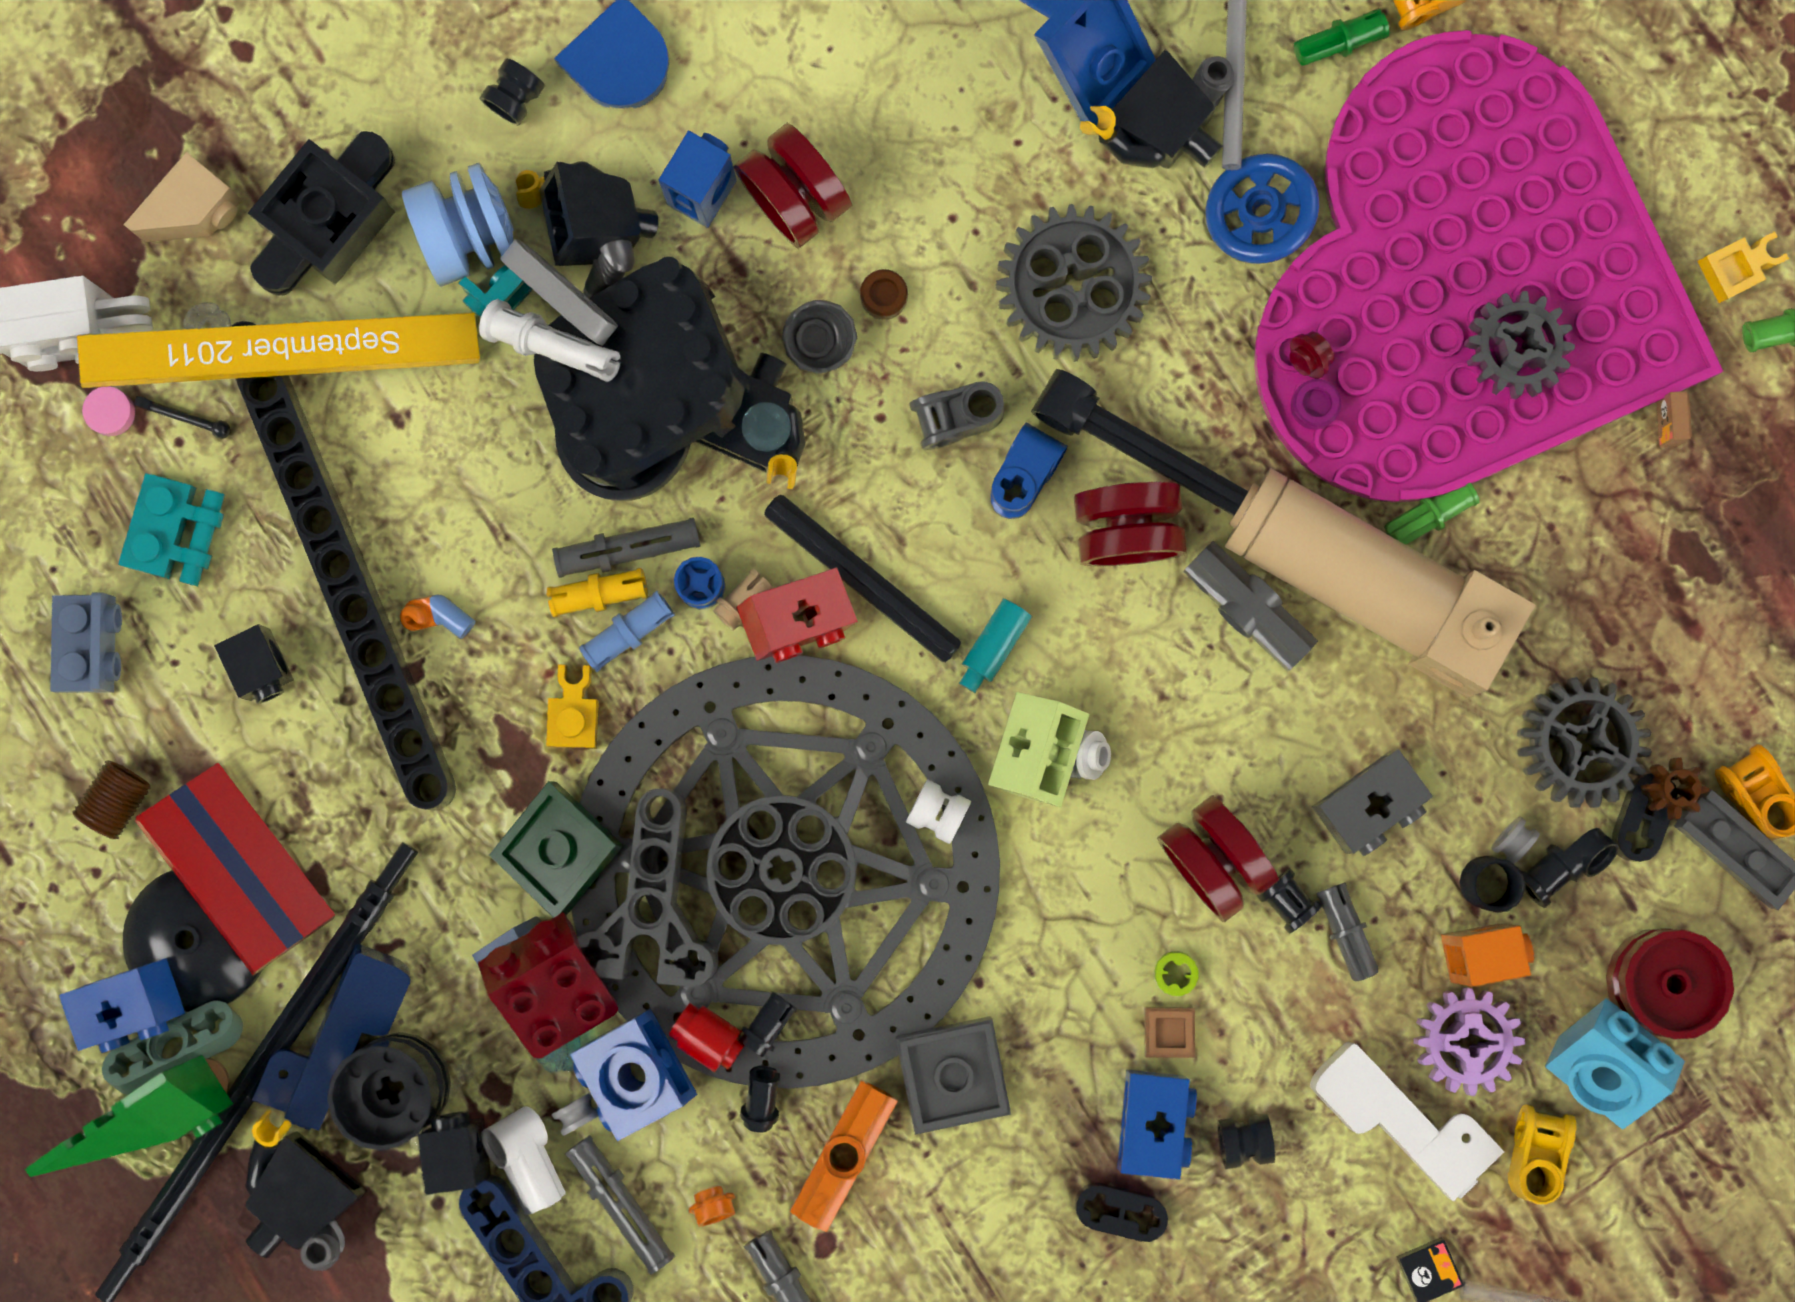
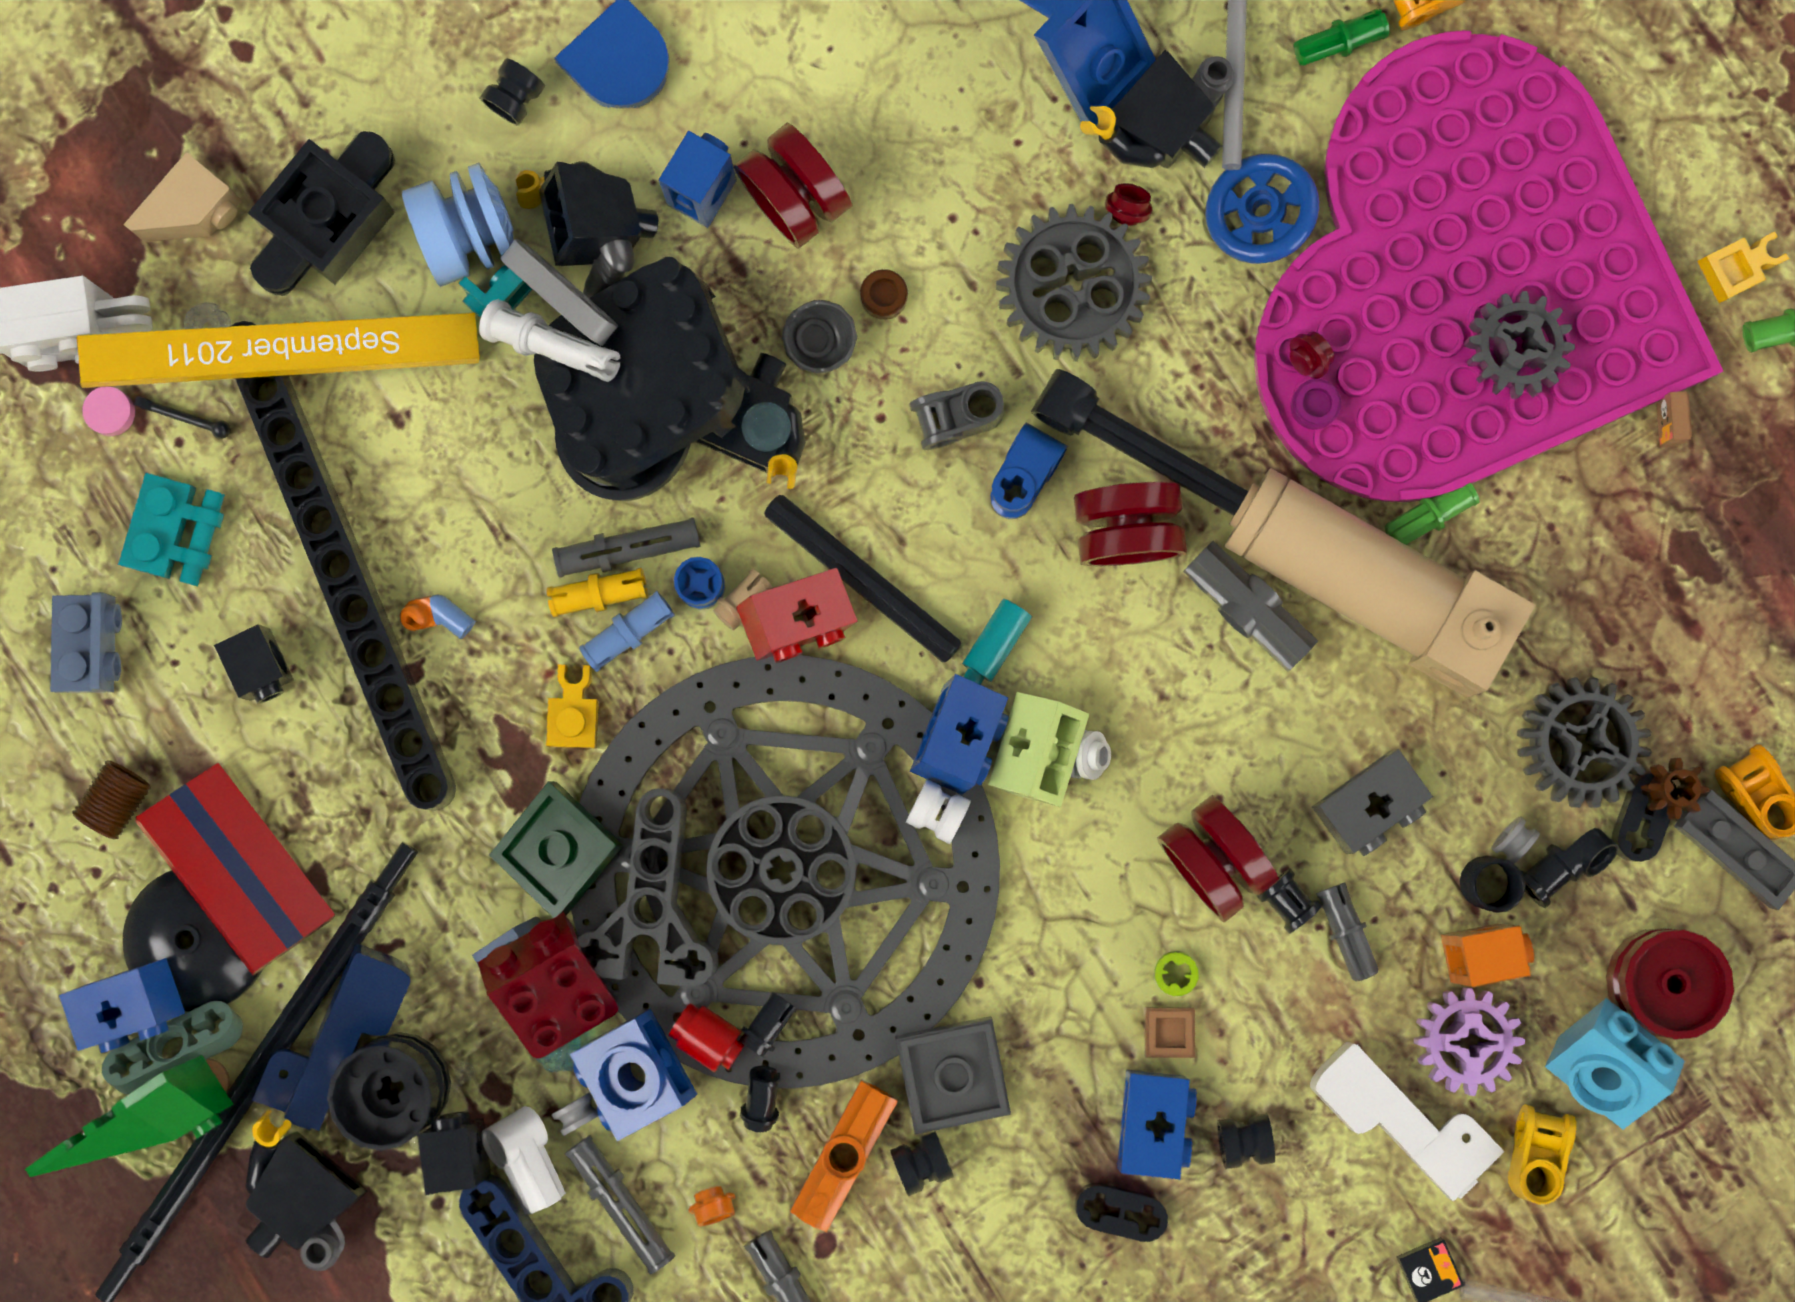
none -> black wheel [890,1131,954,1196]
none -> blue brick [909,674,1009,795]
none -> dark red plate [1105,183,1153,226]

